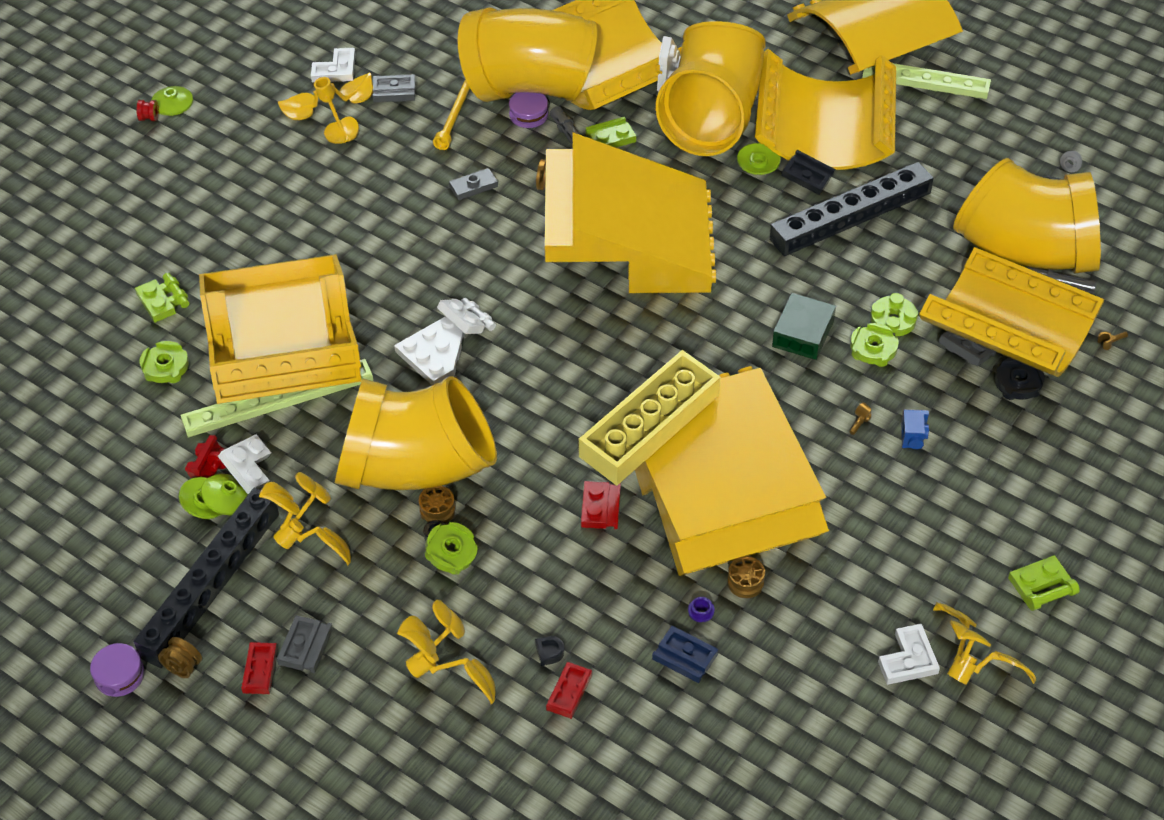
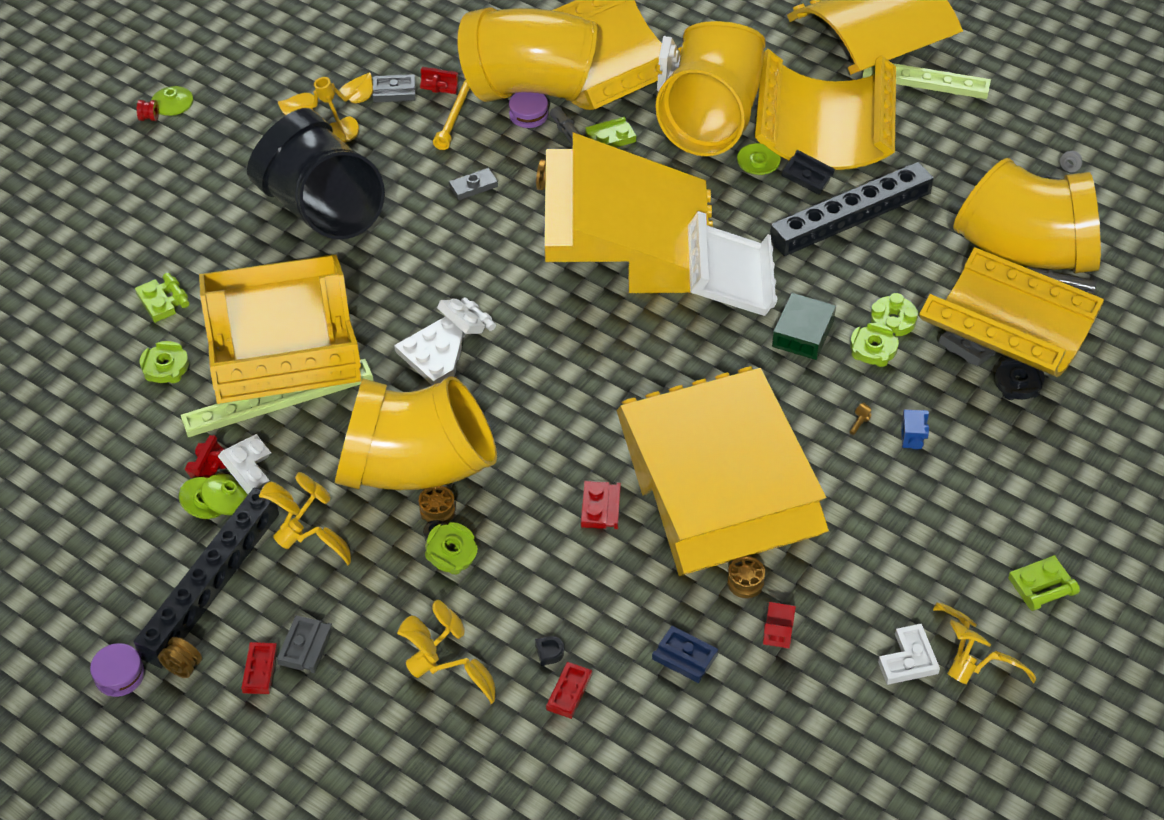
white plate [311,48,356,82] -> none
light yellow brick [579,350,721,486] -> none
dark purple plate [688,597,715,622] -> none
pearl gold hand [1098,332,1128,350] -> none
none -> black cylinder [247,108,385,239]
none -> red hips [420,67,458,94]
none -> white panel [688,211,777,316]
none -> red brick [763,602,796,649]

